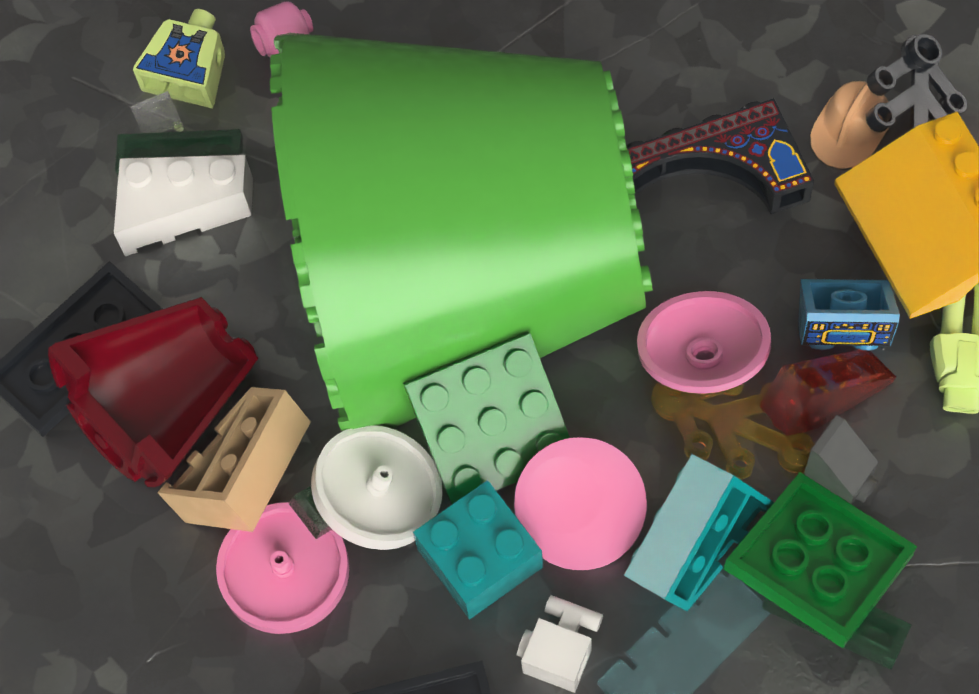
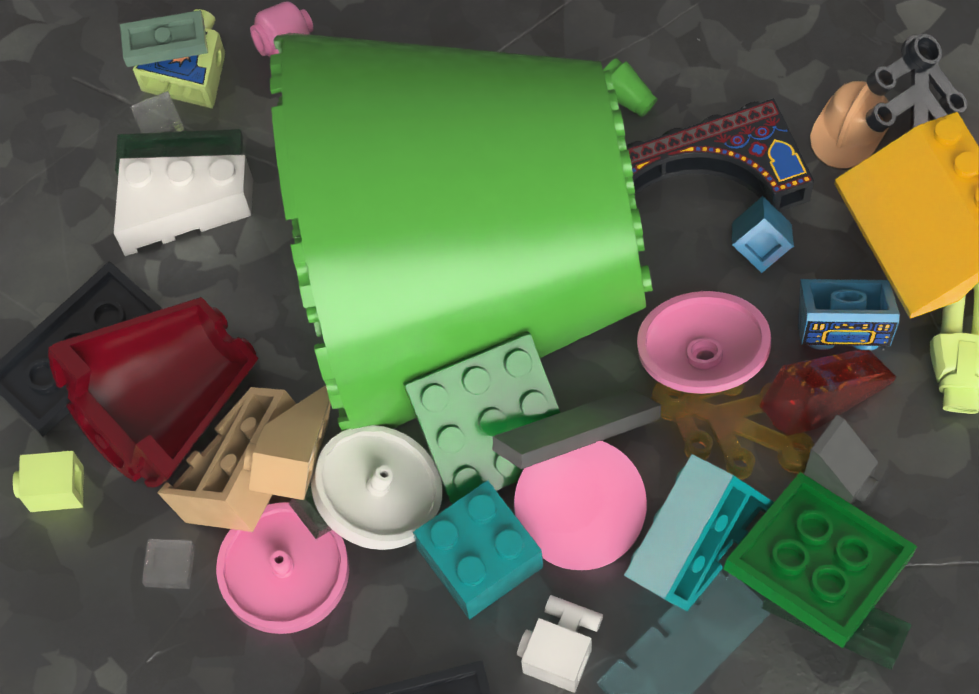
none -> yellowish green brick [13,451,84,512]
none -> sand green plate [120,10,208,67]
none -> clear tile [142,539,195,589]
none -> tan slope [244,386,331,500]
none -> dark grey tile [492,388,661,469]
none -> bright green cone [603,58,658,117]
none -> dark azure panel [732,196,794,273]

